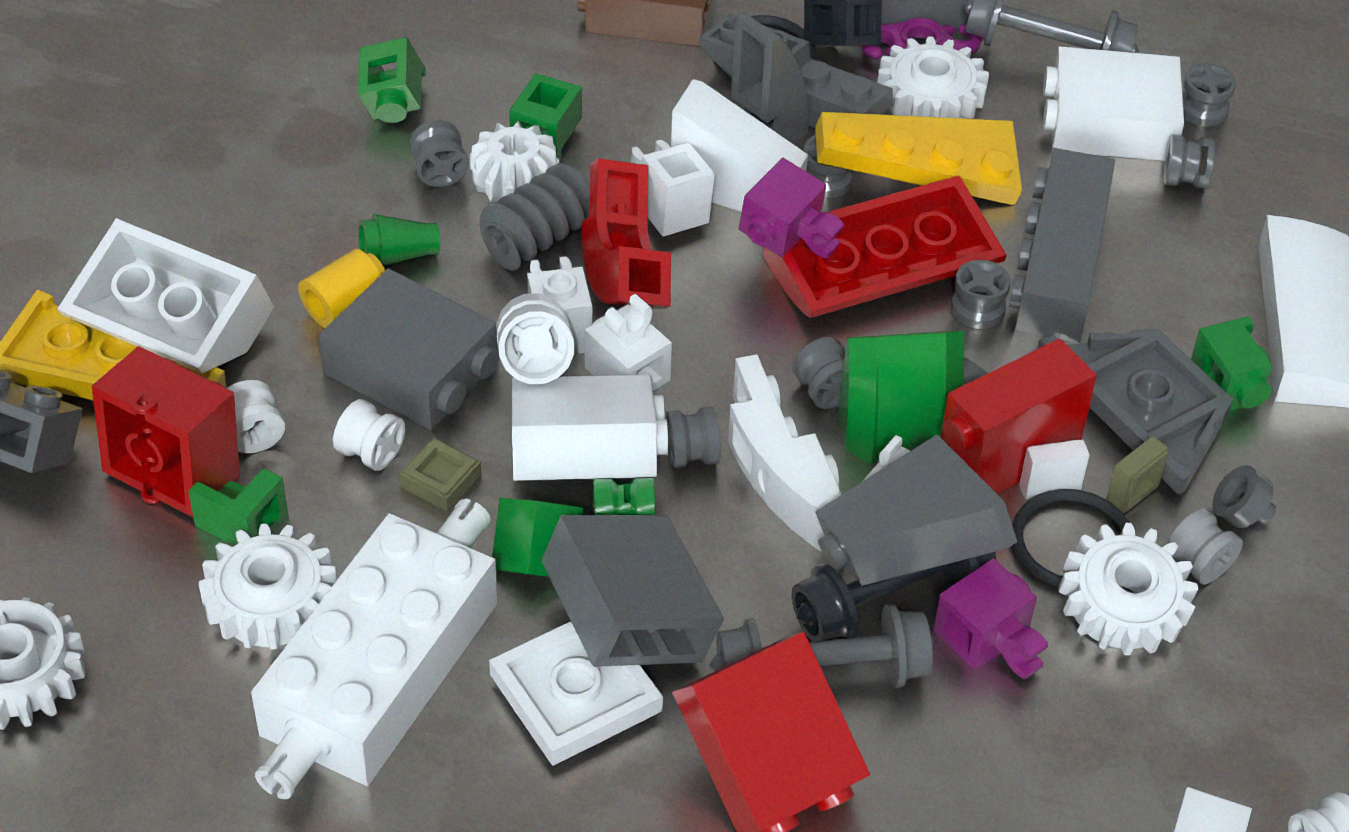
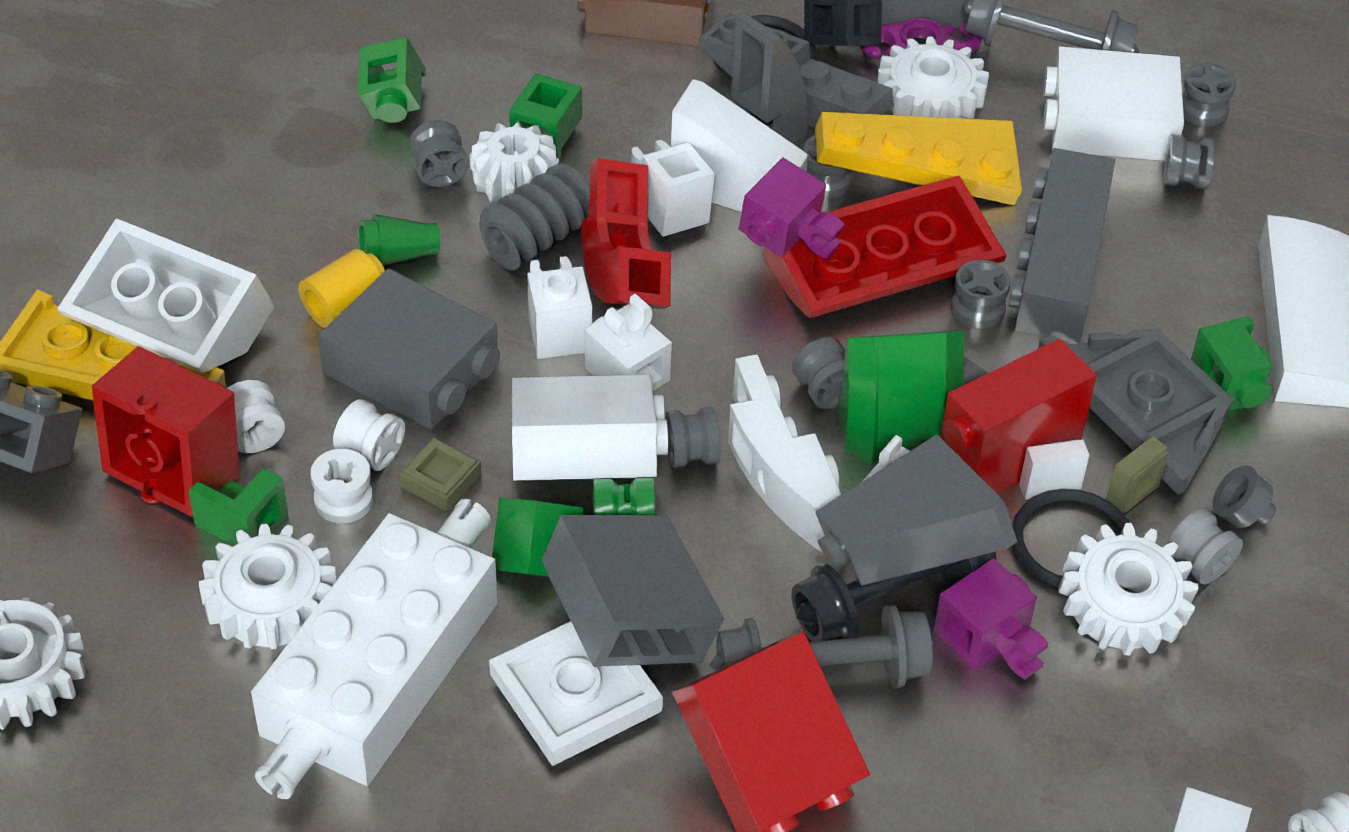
white wheel [496,293,574,384] -> none
none -> white wheel [311,448,373,524]

